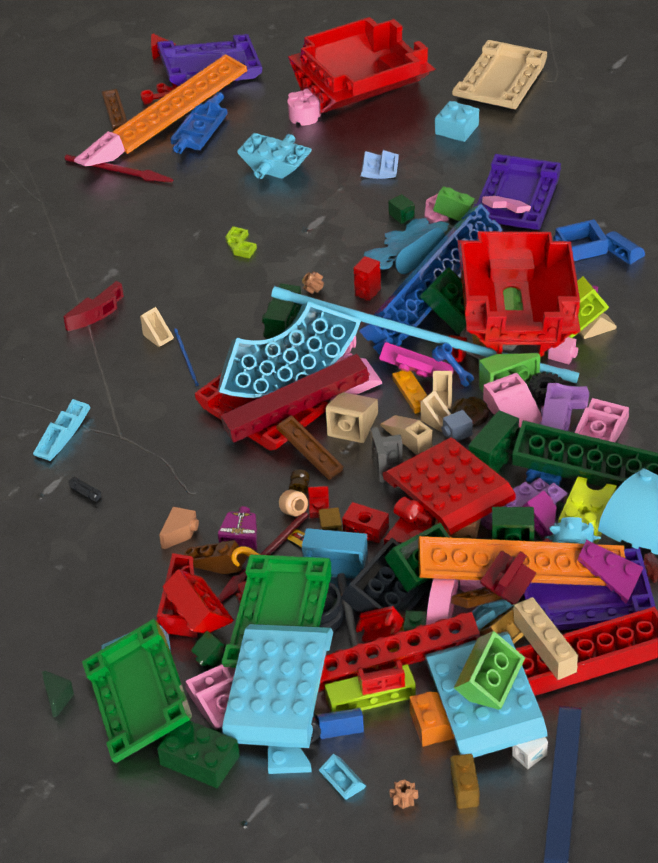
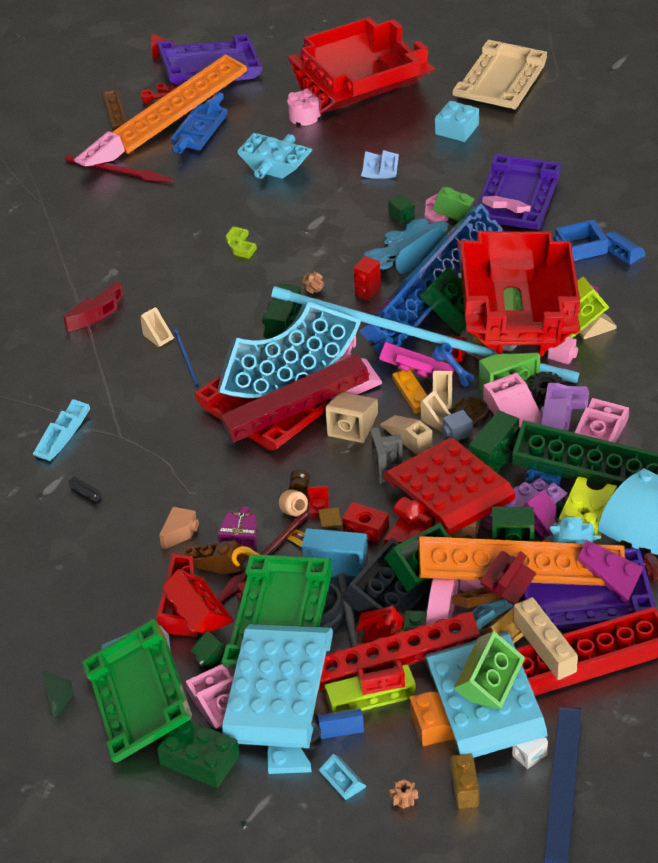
reddish brown tile [277,415,344,480] -> none

